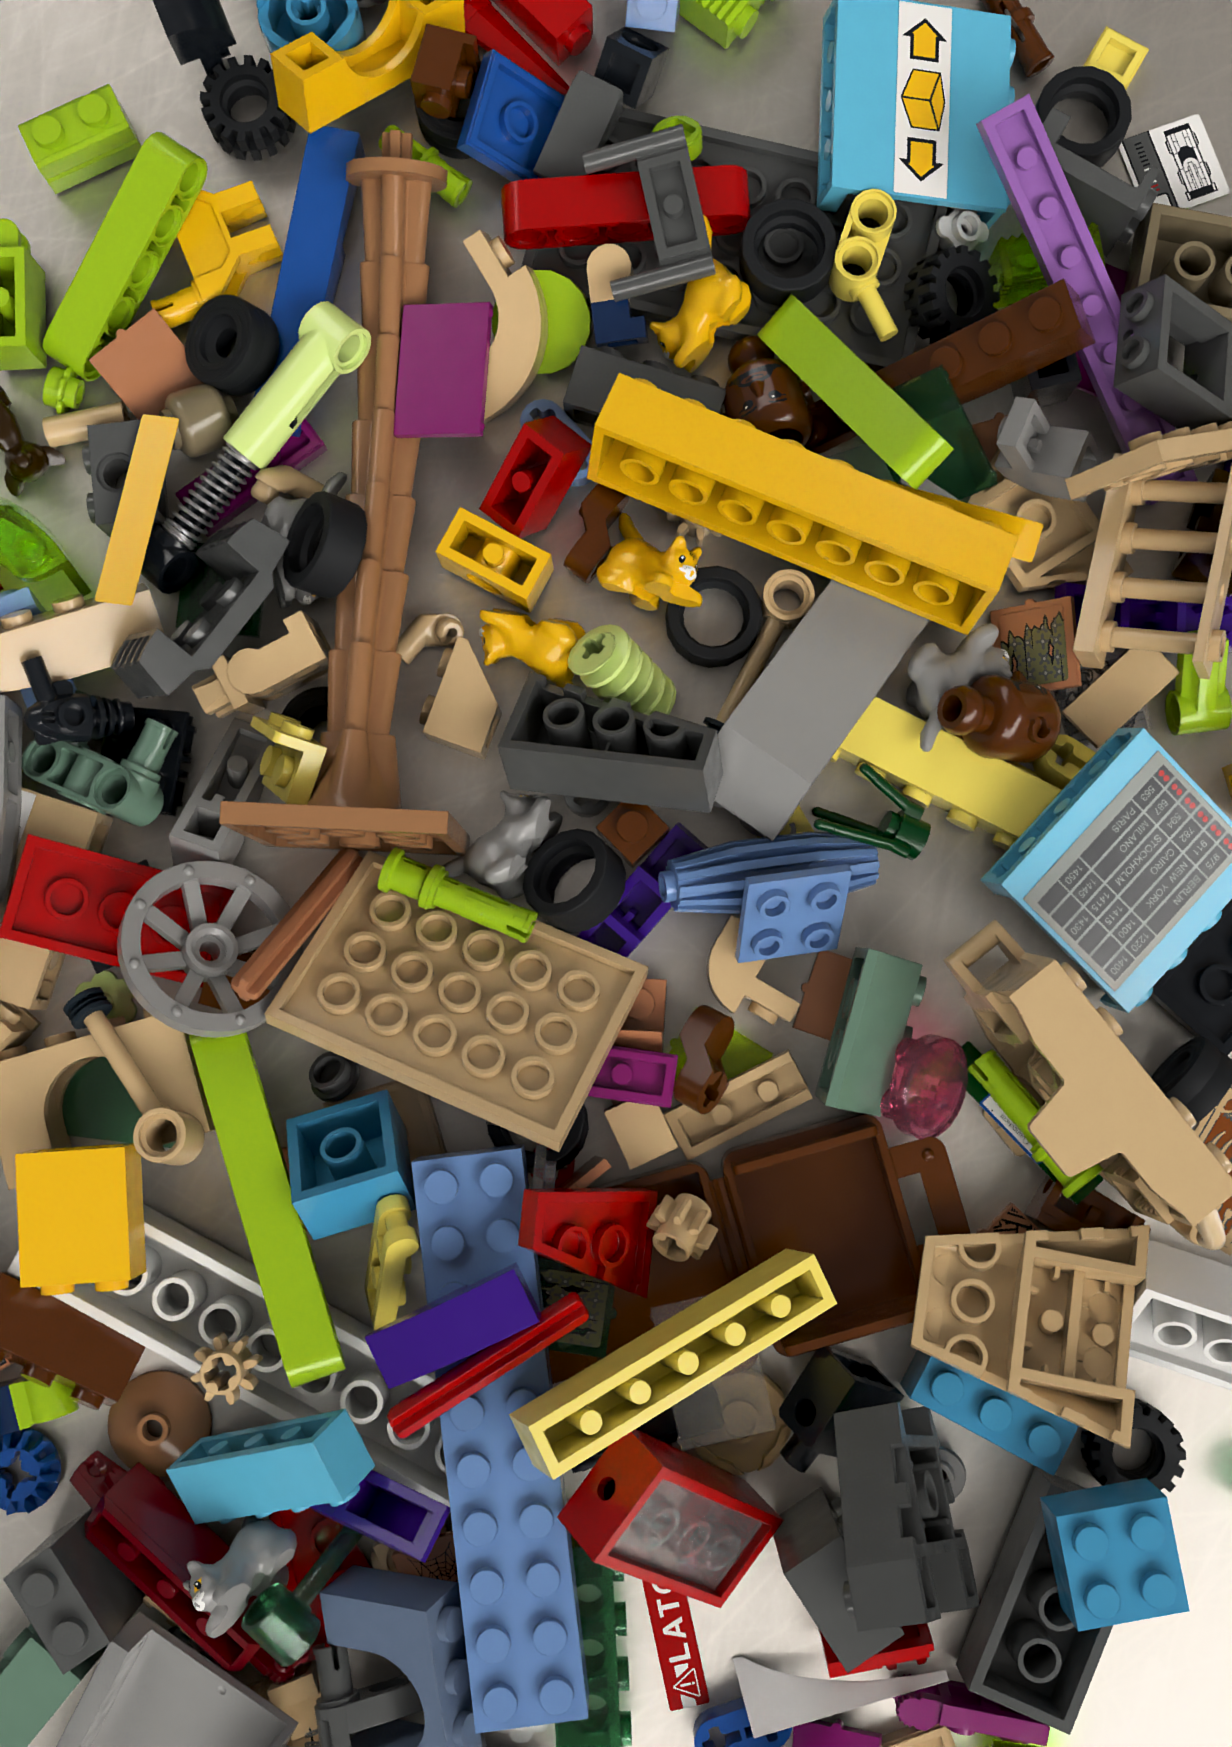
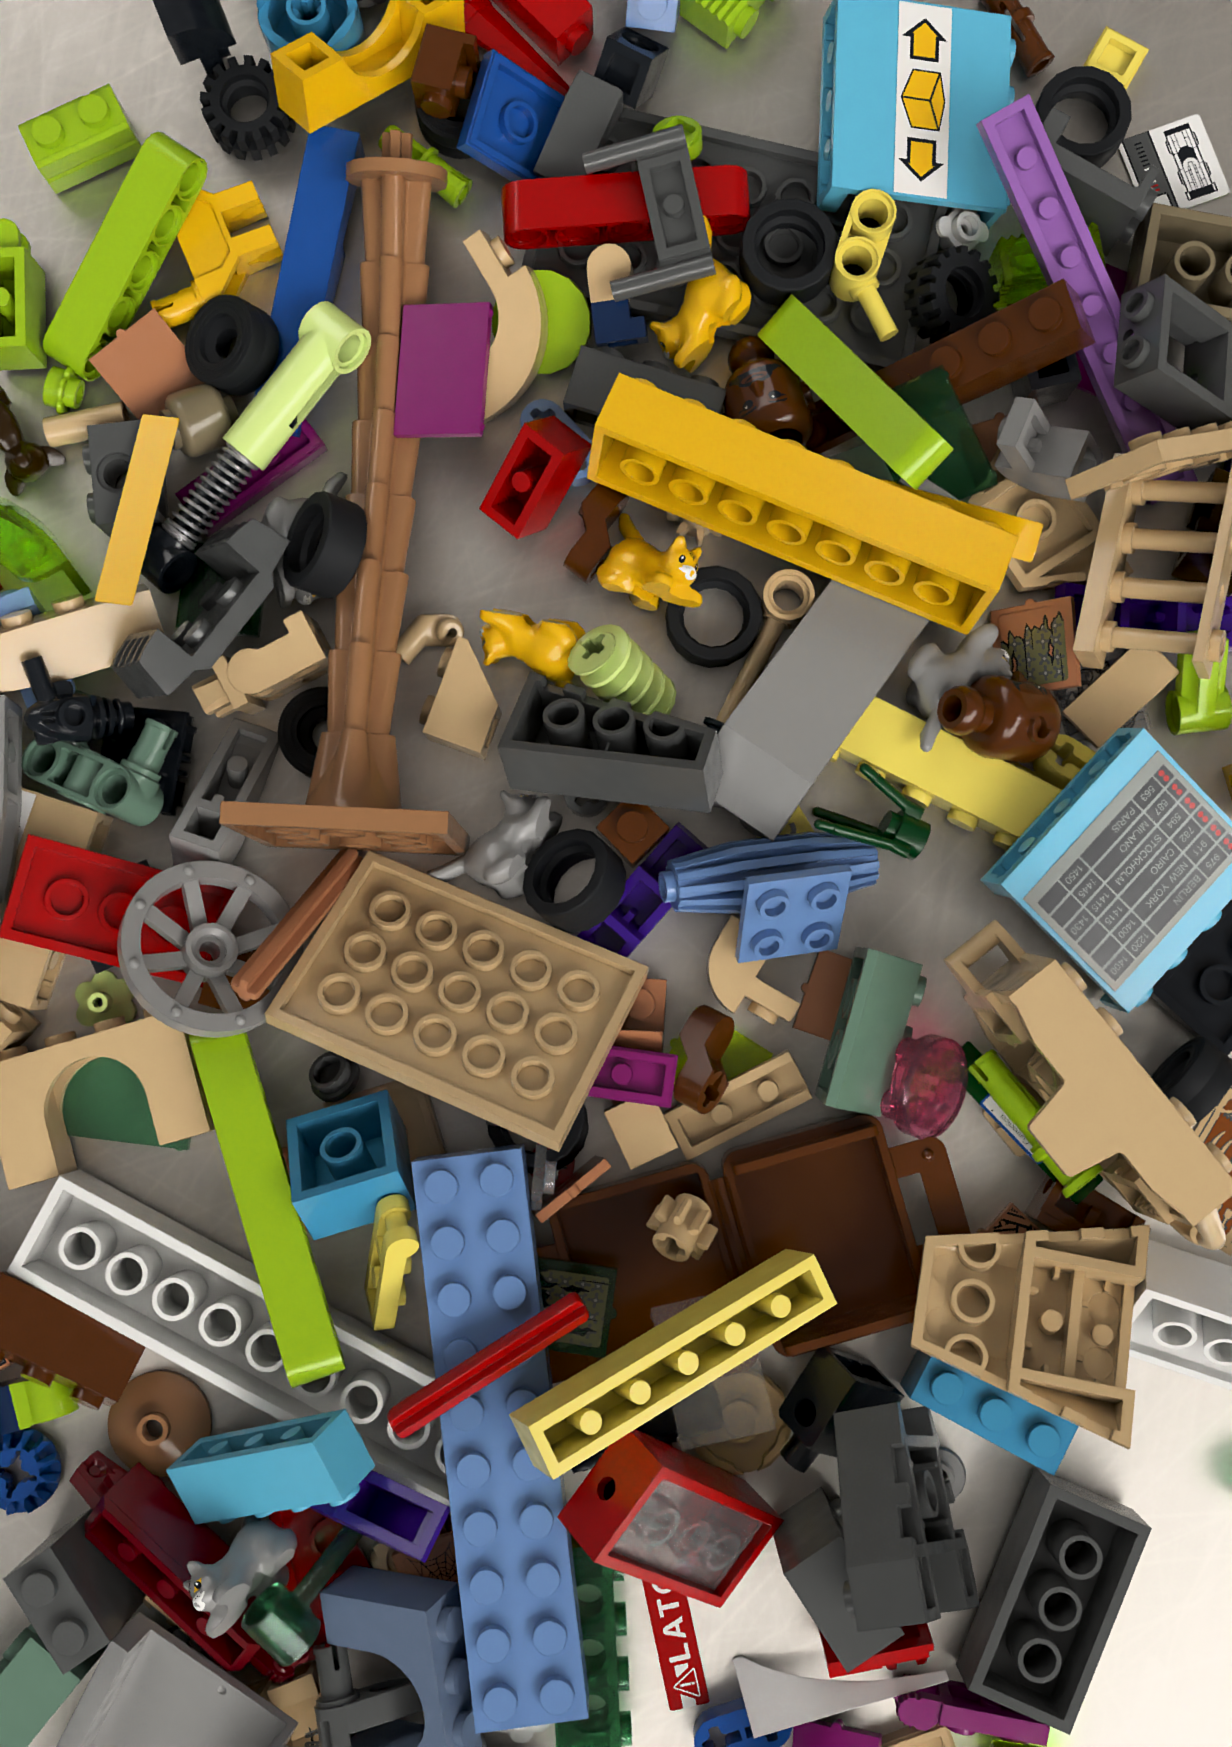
yellow brick [15,1143,146,1296] -> none
tan piece [63,987,205,1166] -> none
tan gear [190,1332,263,1405] -> none
light yellow bracket [250,712,327,805] -> none
tan arm [251,465,324,505] -> none
dark purple slope [364,1262,541,1389] -> none
lime pin [377,847,538,943] -> none
yellow brick [435,507,554,613] -> none
red wing [518,1188,658,1298] -> none
dark azure brick [1040,1478,1190,1632] -> none
black tyre [1080,1398,1186,1493] -> none

